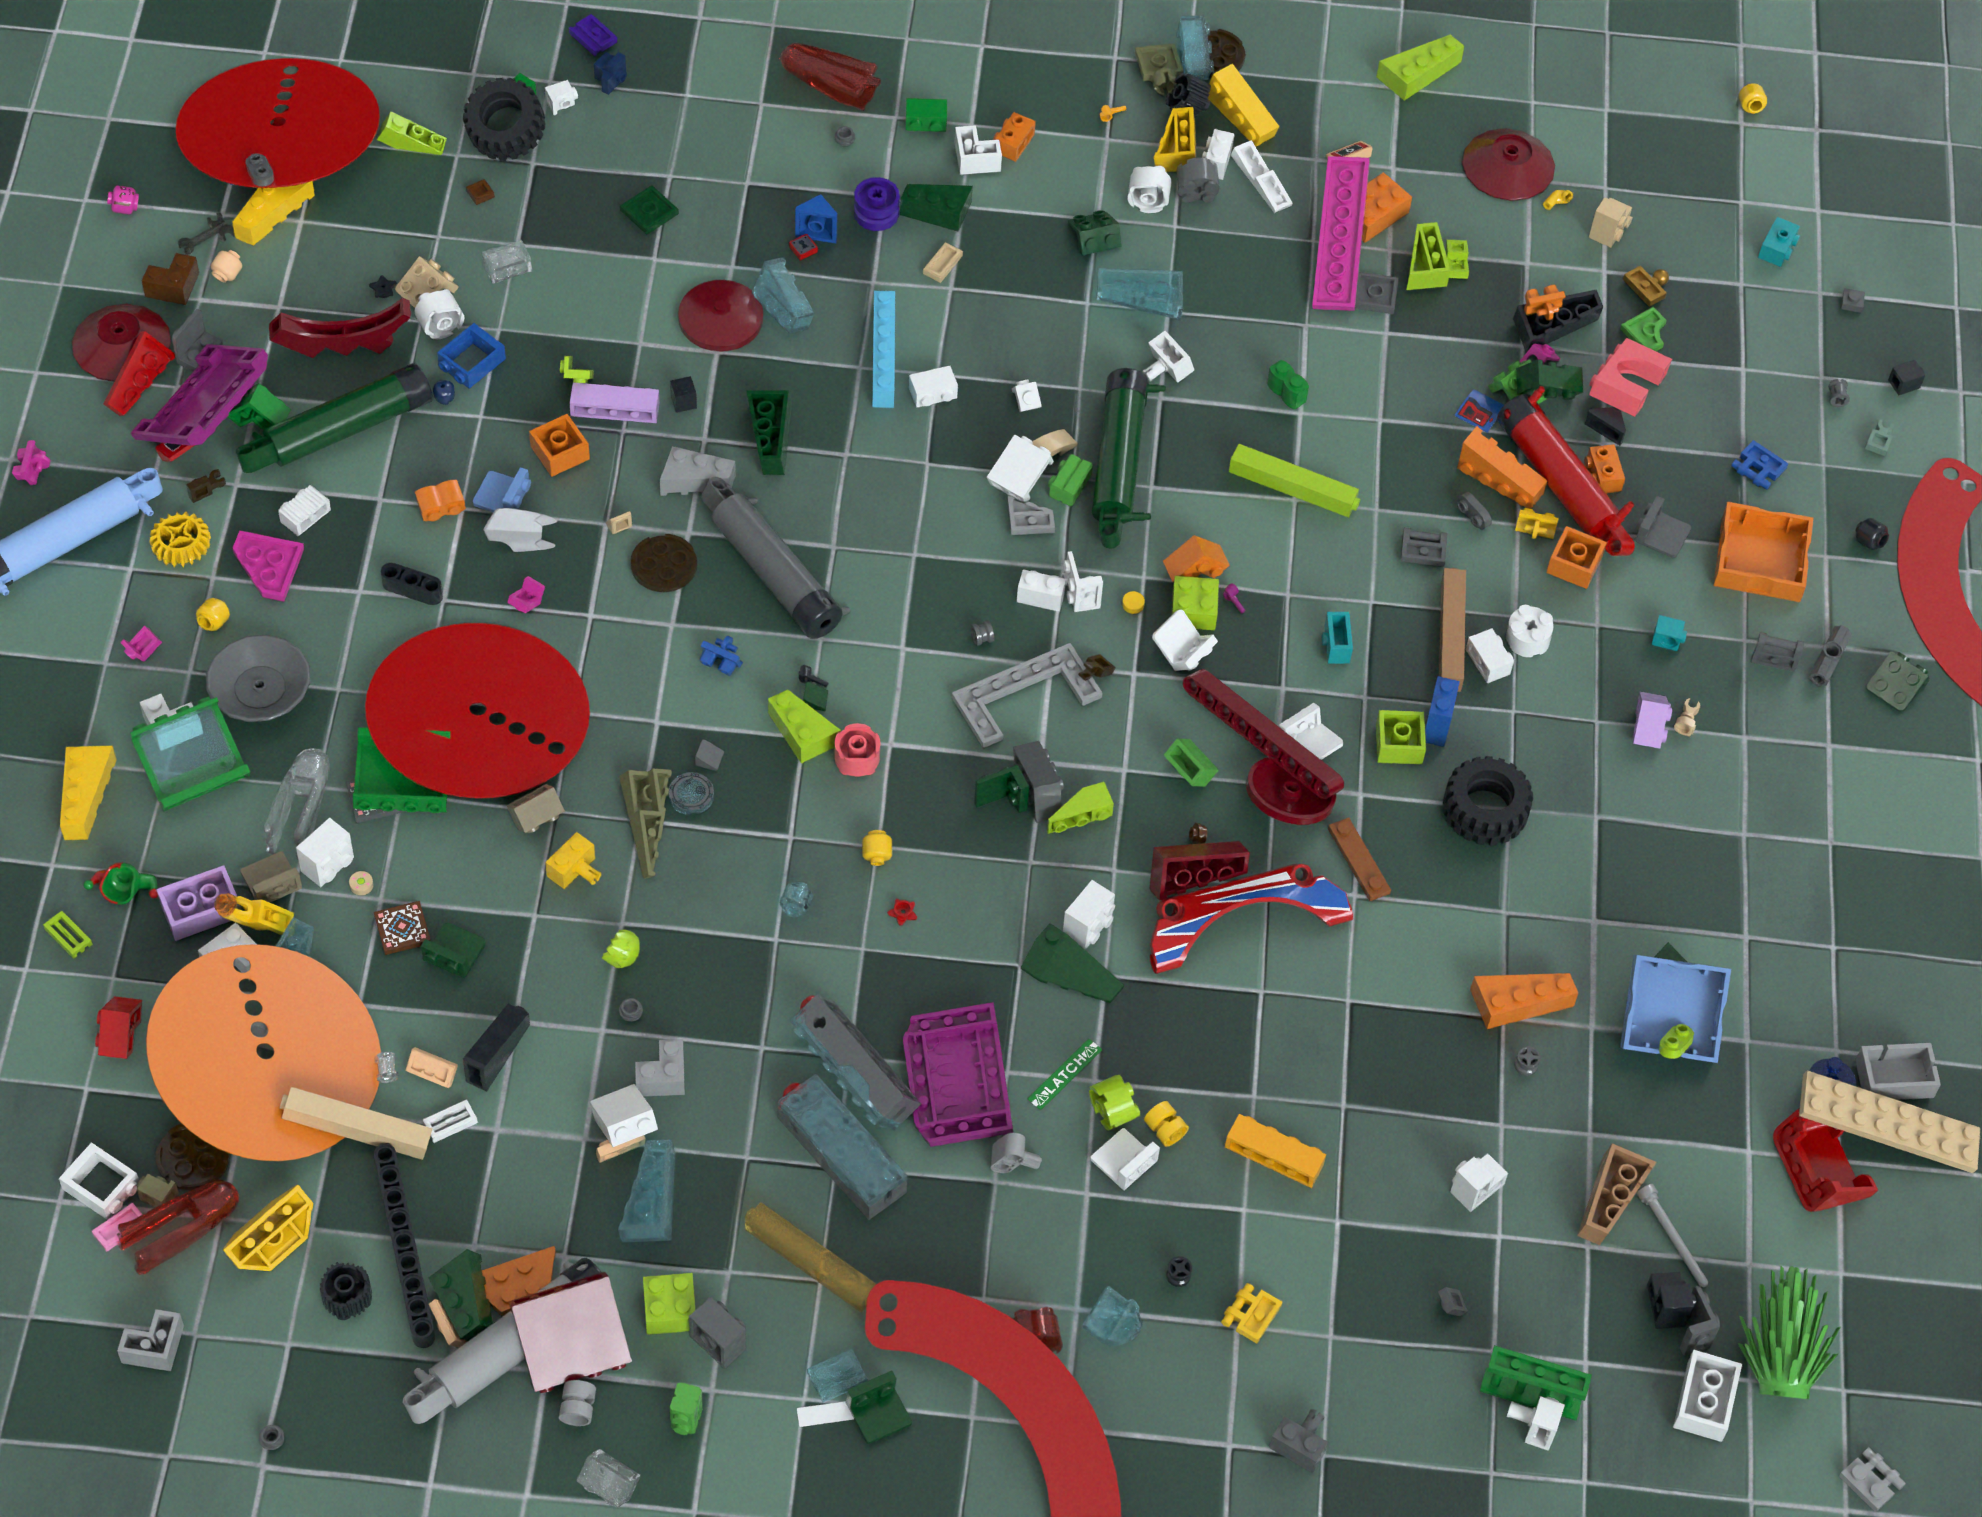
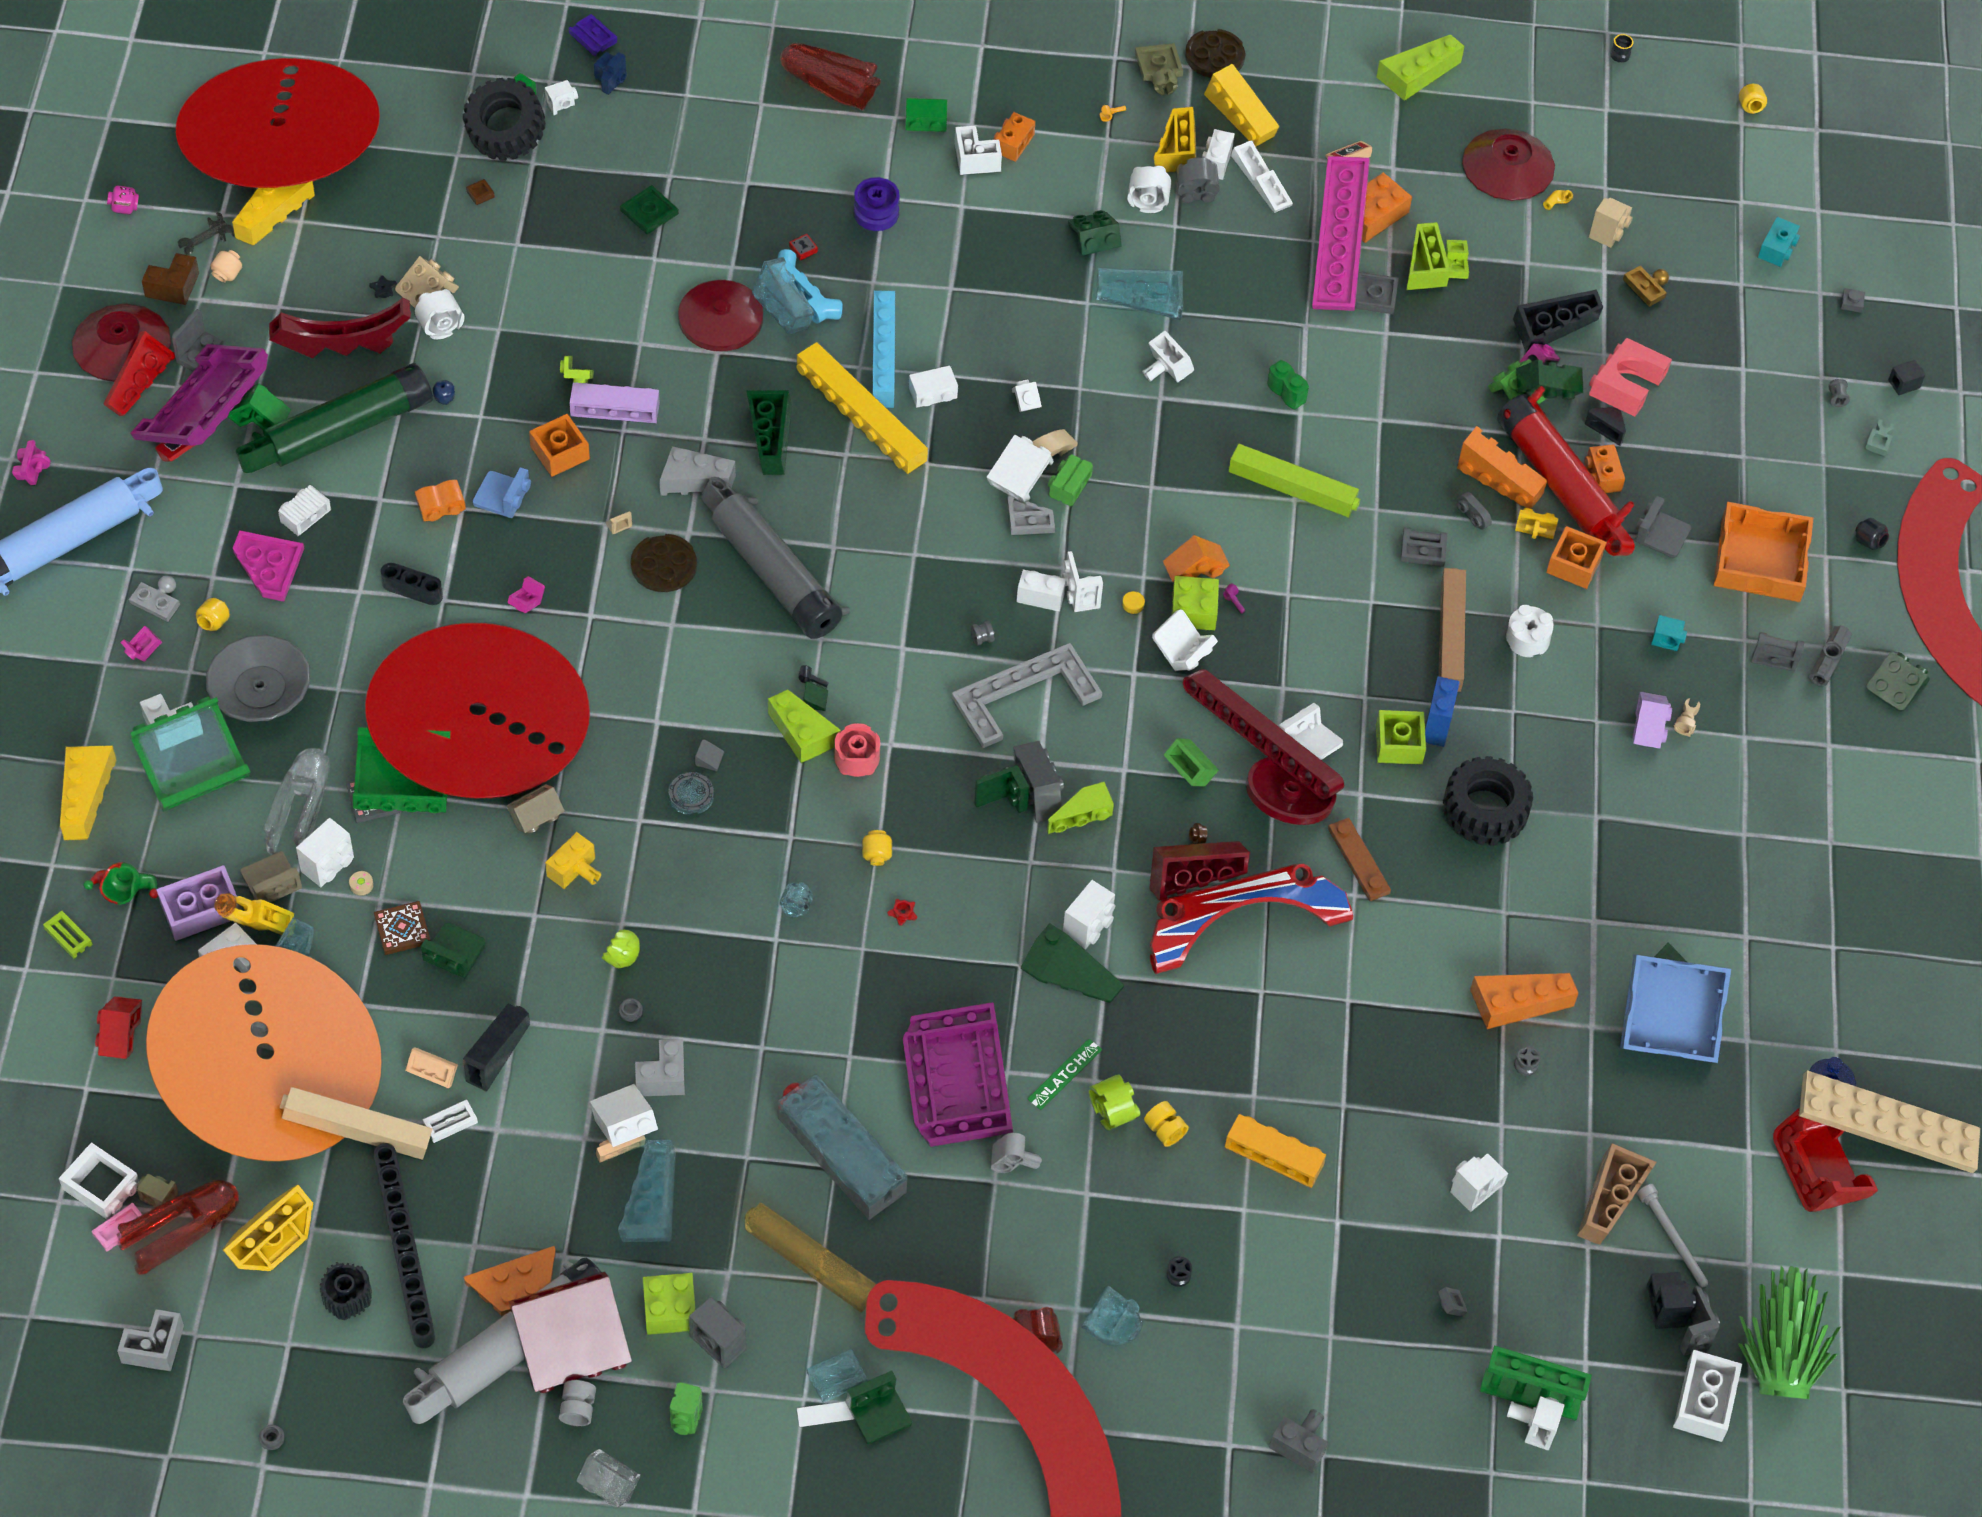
yellow gear [149,511,211,568] -> none
dark brown tile [155,1123,230,1190] -> none
dark brown plate [186,469,226,503] -> none
dark grey plate [246,154,274,187] -> none
clear bush [374,1052,399,1083] -> none
lime slope [377,112,447,155] -> none
dark green wedge [428,1249,493,1341] -> none
light nougat plate [429,1299,468,1347] -> none
blue window [437,323,506,389] -> none
clear brick [482,240,532,284] -> none
shield [483,508,557,552] -> none
olive wedge [619,768,672,879] -> none
black brick [670,376,697,413] -> none
blue hips [700,636,743,676] -> none
dark grey piece [790,994,921,1130] -> none
blue slope [795,194,837,244] -> none
dark grey plate [835,126,855,146] -> none
dark green wedge [900,184,973,232] -> none
tan tile [923,242,963,283] -> none
dark brown plate [1078,654,1116,681] -> none
white bracket [1091,1128,1160,1190] -> none
dark green piece [1092,368,1166,549] -> none
black brick [1166,73,1211,118] -> none
clear light blue wedge [1176,15,1214,80] -> none
yellow plate [1221,1283,1283,1344] -> none
teal brick [1322,612,1353,664] -> none
sticker [1455,390,1504,433] -> none
white brick [1466,629,1514,683] -> none
orange hips [1524,284,1566,320] -> none
bright green tile [1620,307,1667,351] -> none
lime plate [1659,1024,1694,1059] -> none
blue plate [1731,440,1788,490] -> none
light grey plate [1839,1447,1906,1512] -> none
light grey piece [1855,1043,1941,1100] -> none
none -> light grey plate [129,576,180,622]
none -> medium azure plate [768,249,843,324]
none -> yellow brick [796,342,928,474]
none -> black wheel [1610,34,1634,63]

